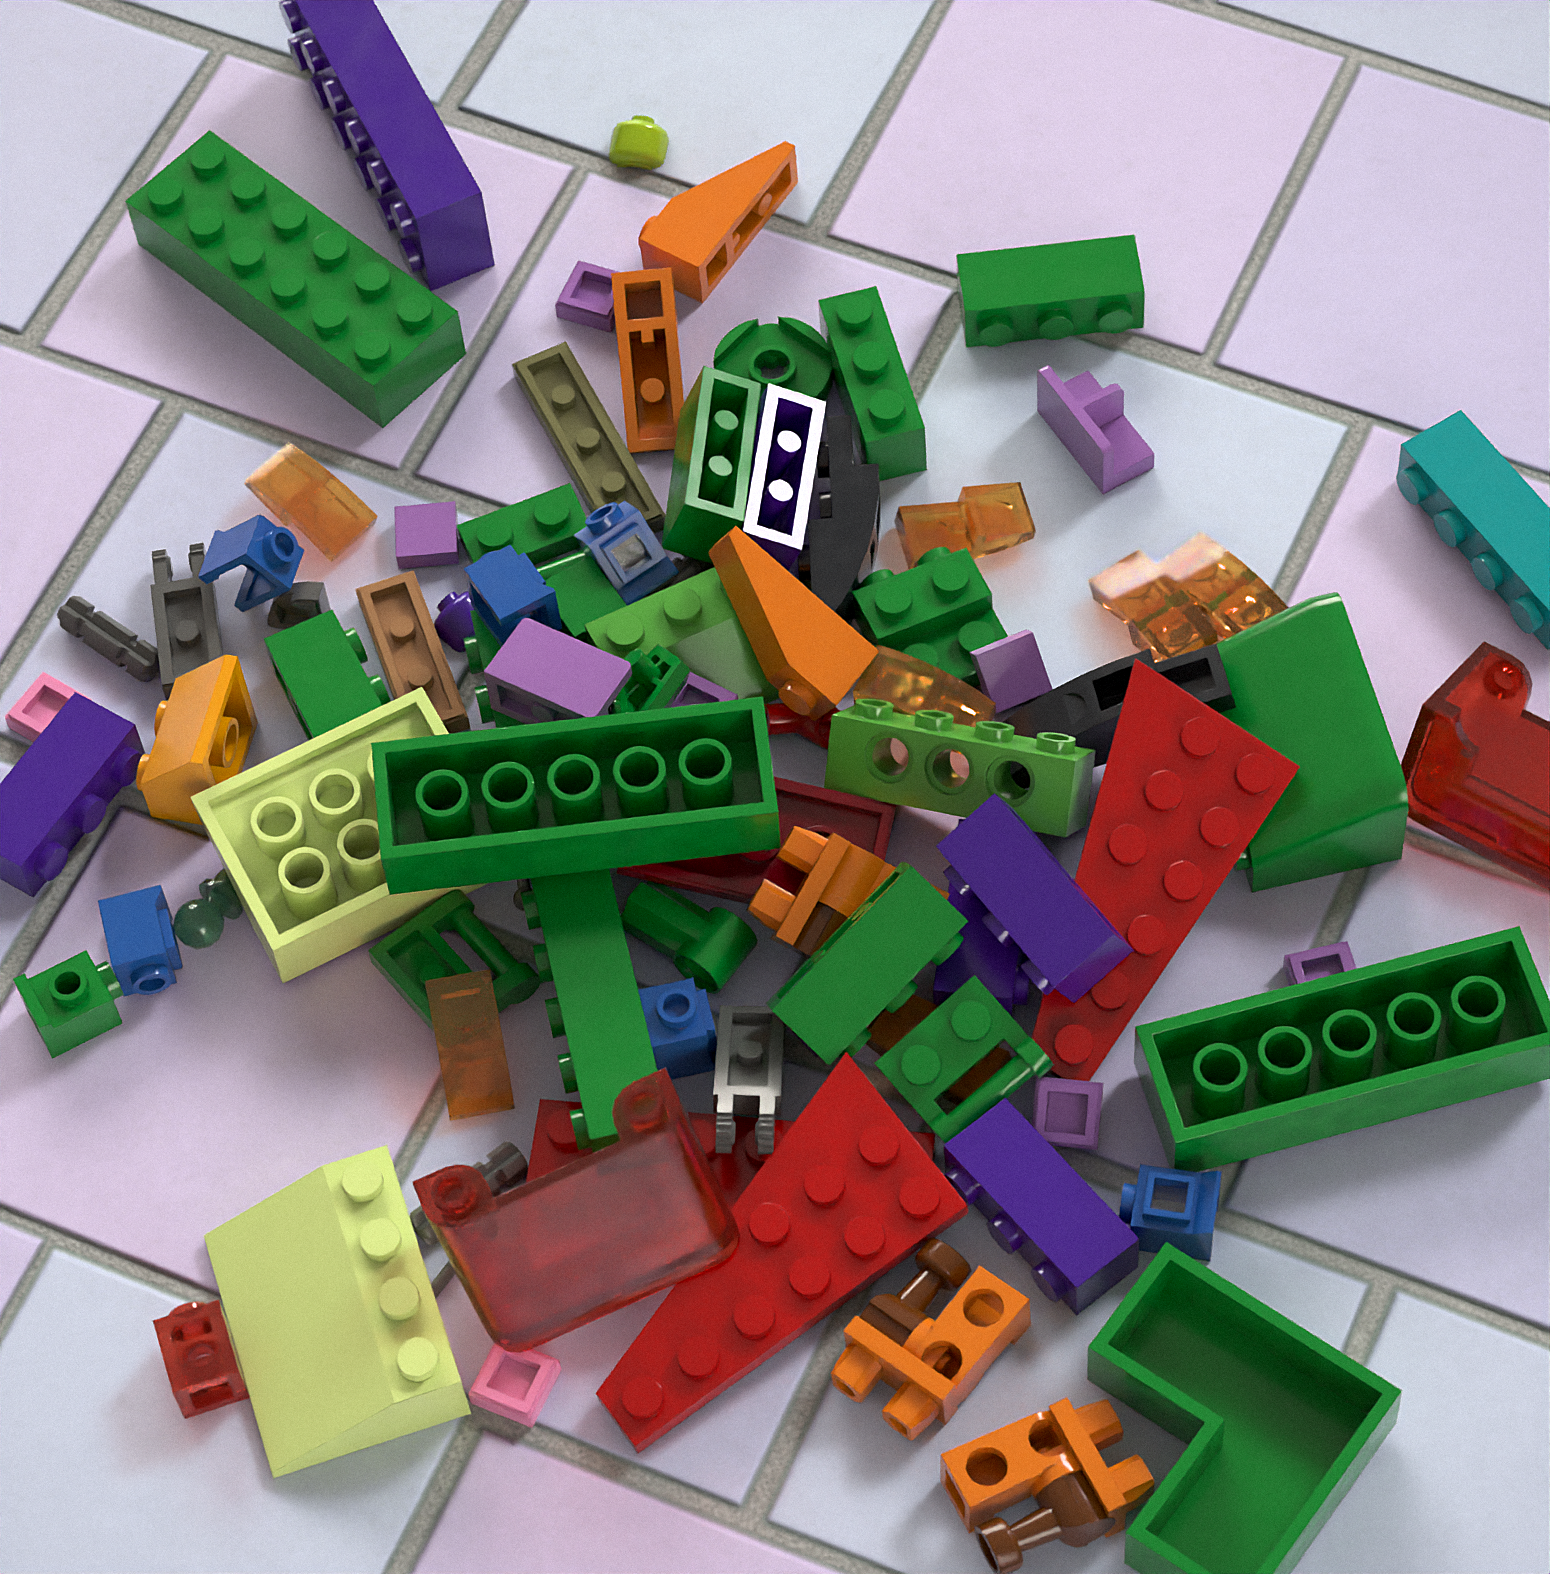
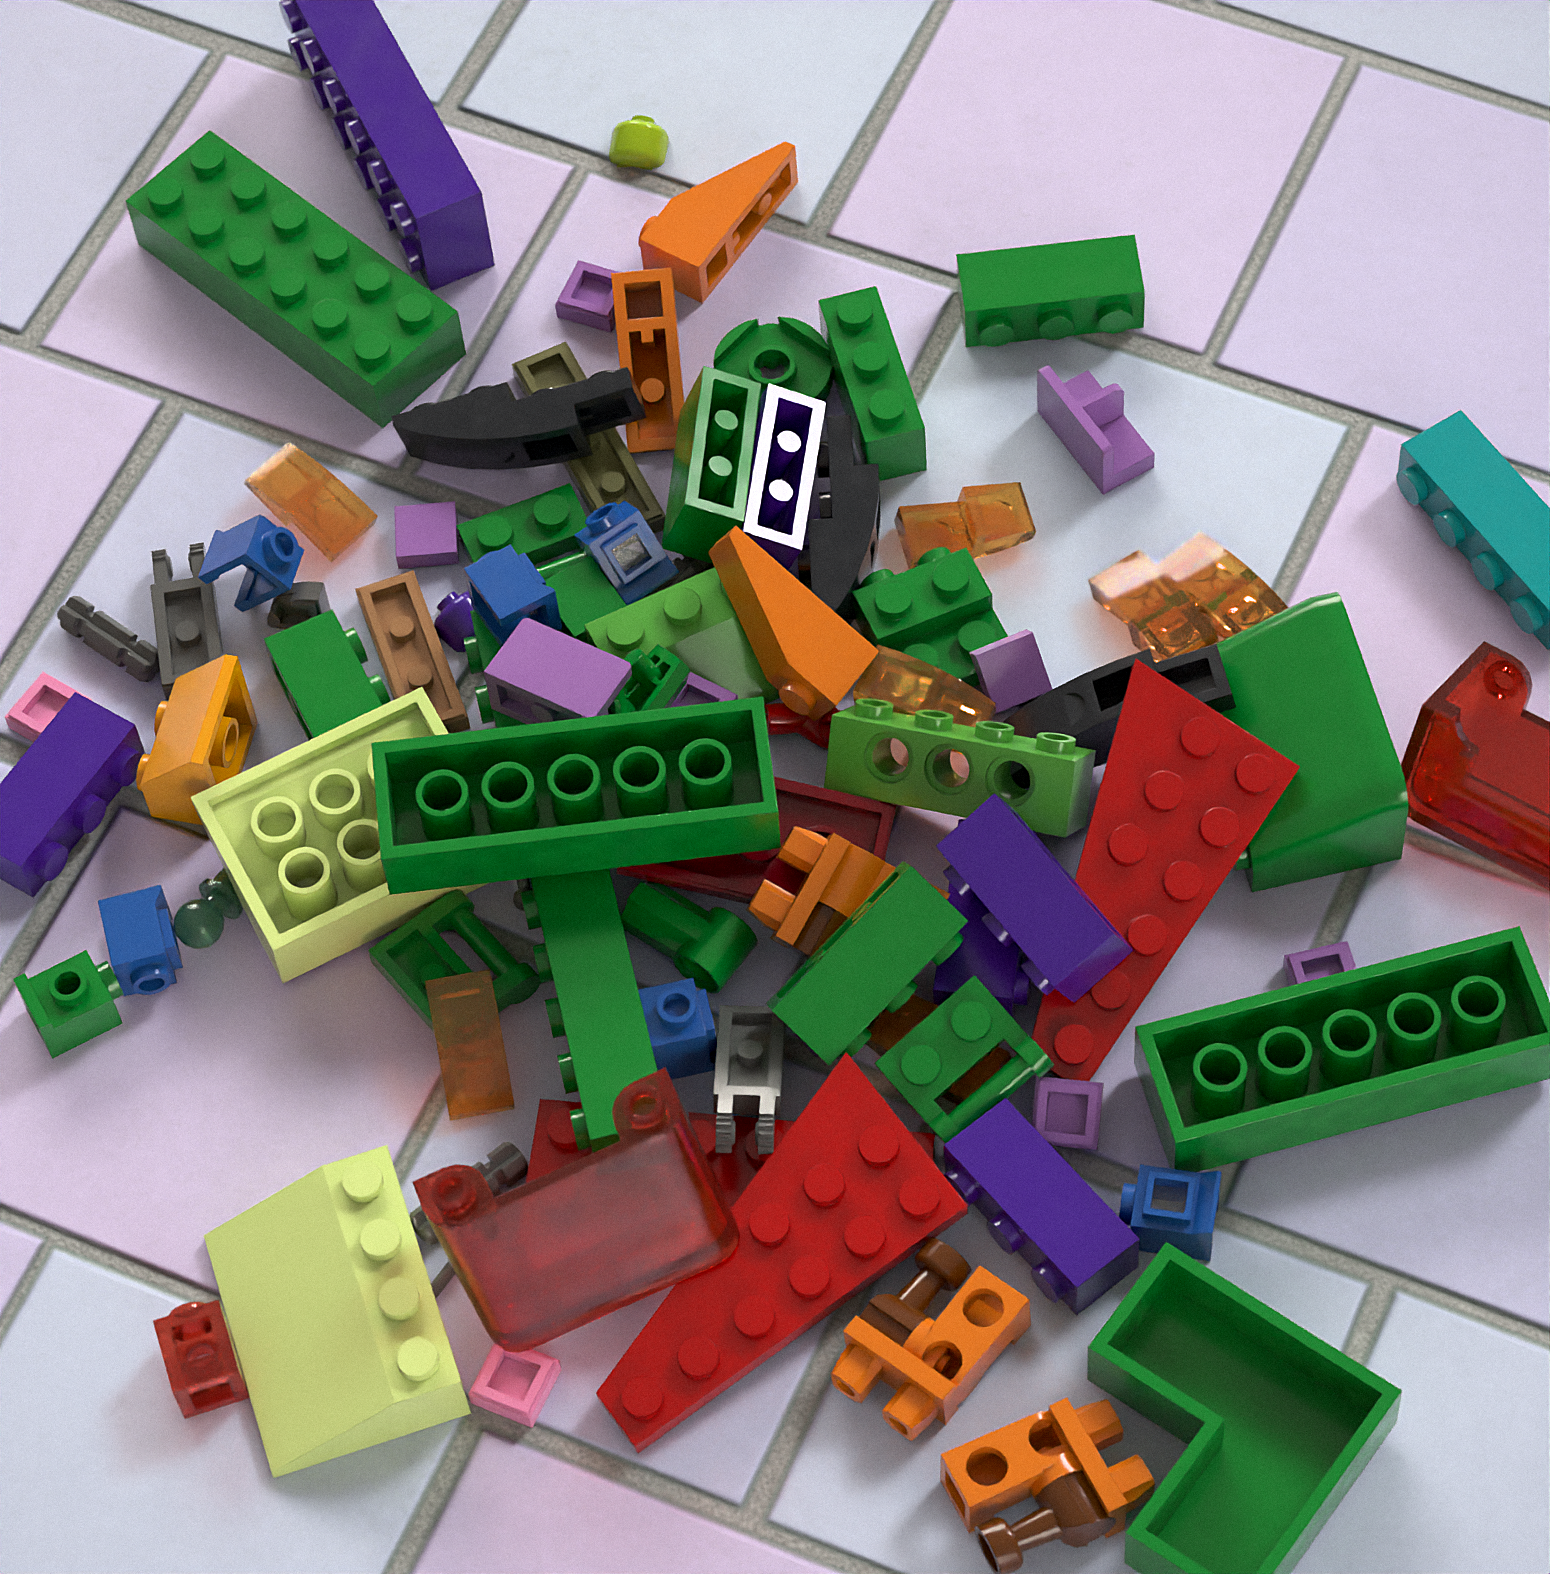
none -> black slope [391,367,647,470]

